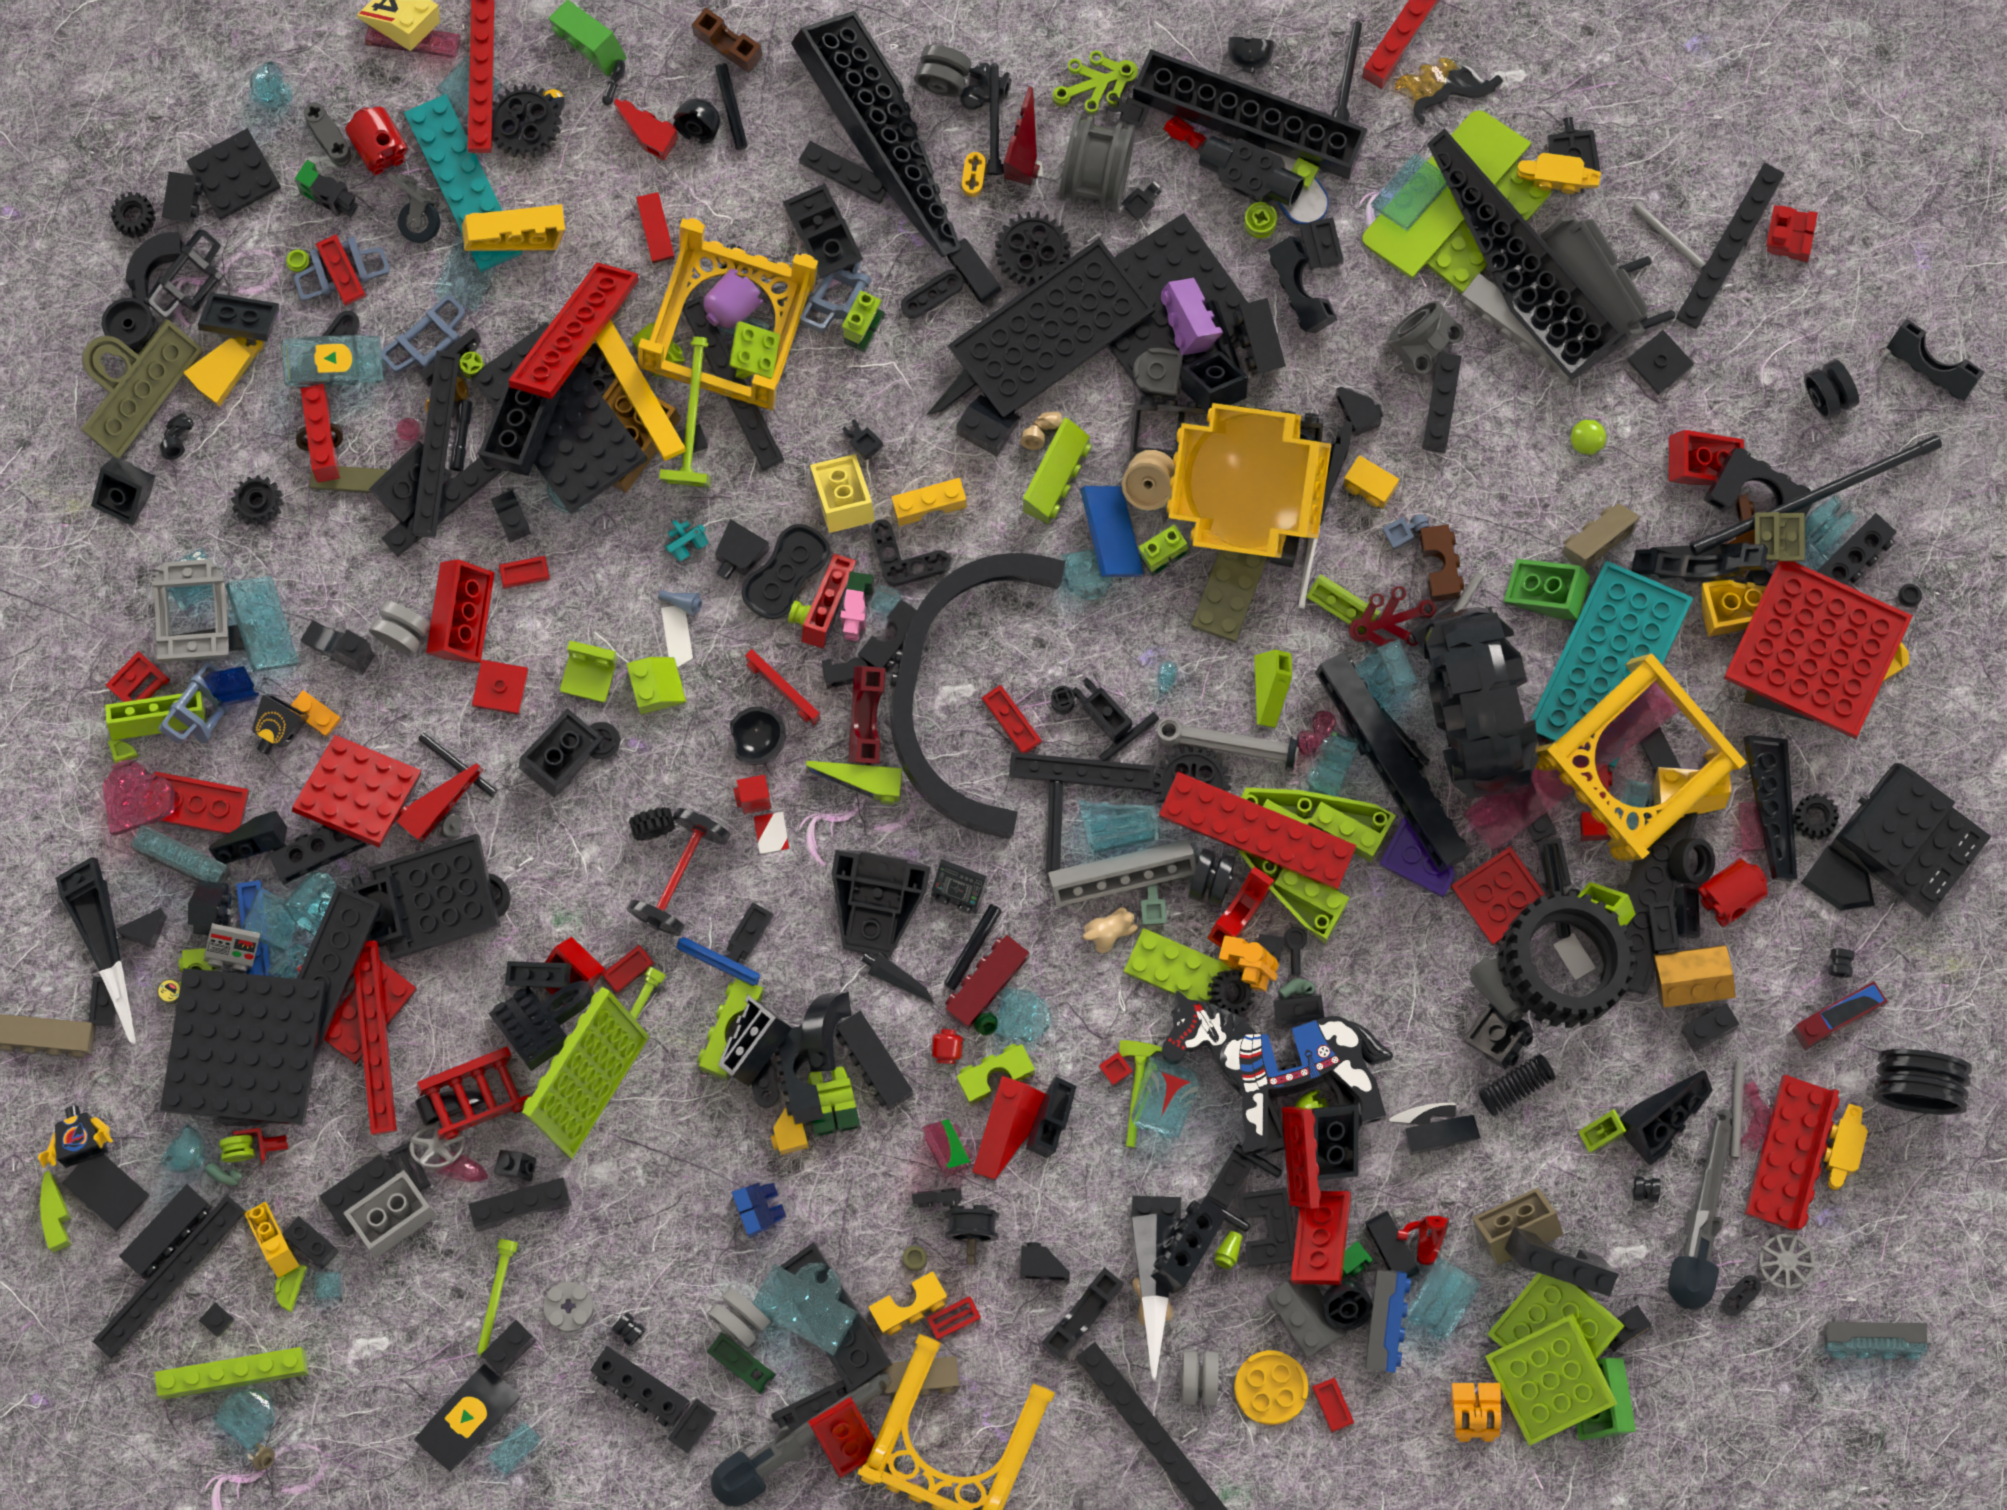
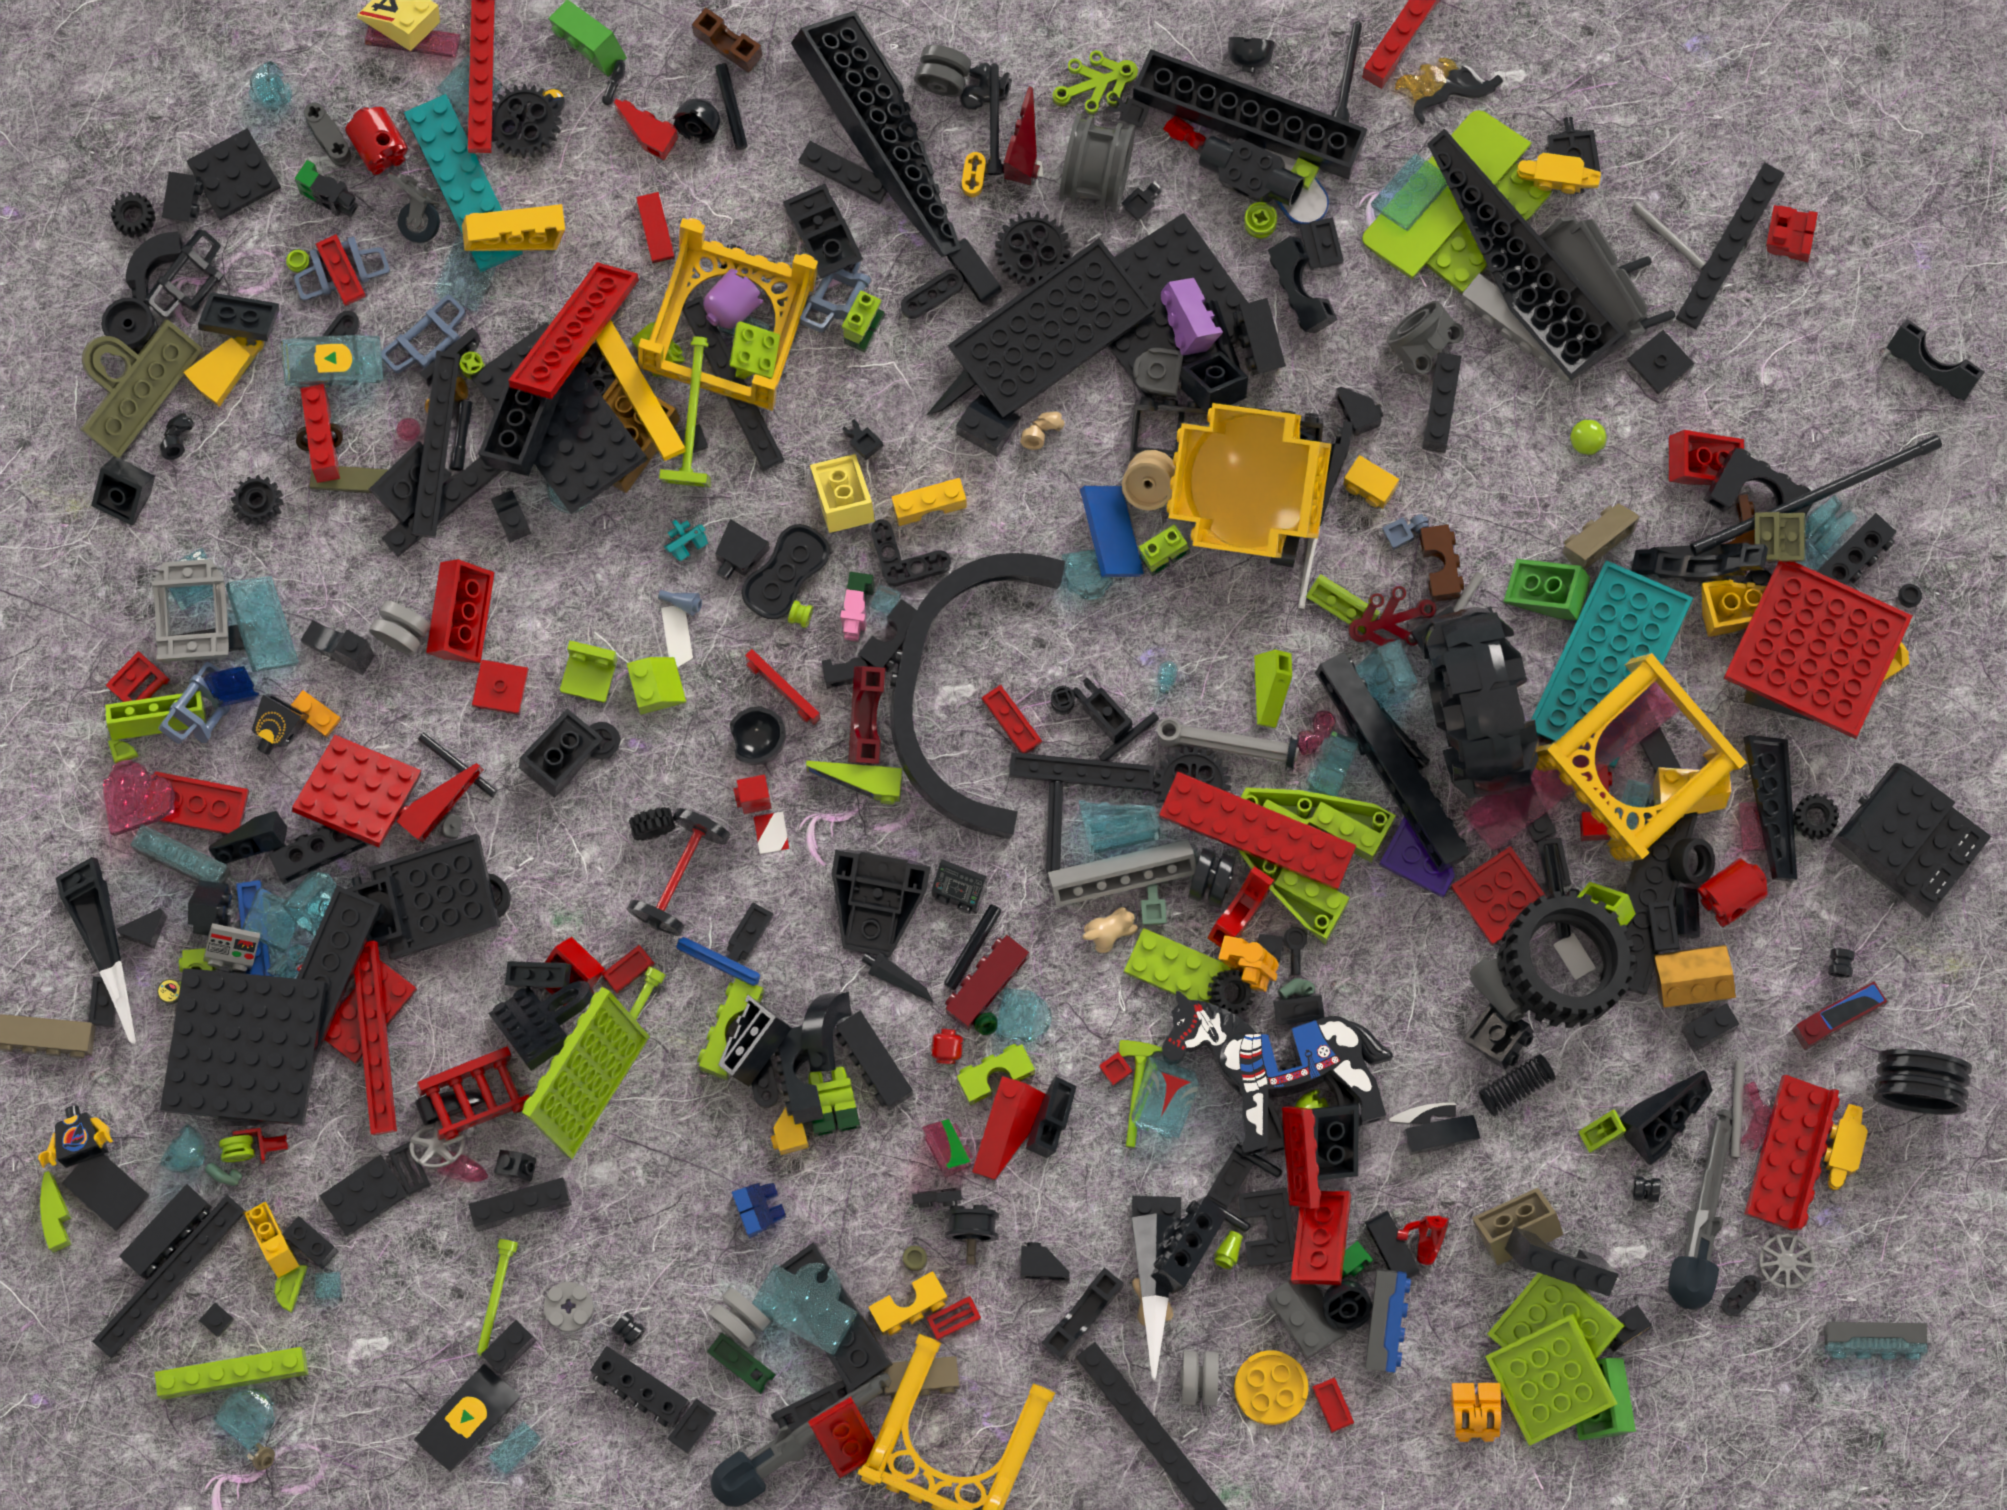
light grey slope [344,1170,436,1259] -> none
red tile [499,555,550,589] -> none
red slope [801,554,856,649] -> none
lime slope [1023,417,1092,524] -> none
olive plate [1191,550,1268,643] -> none
clear light blue slope [1407,1257,1482,1340] -> none
black tile [1801,845,1875,911] -> none
black wheel [1804,359,1859,420] -> none

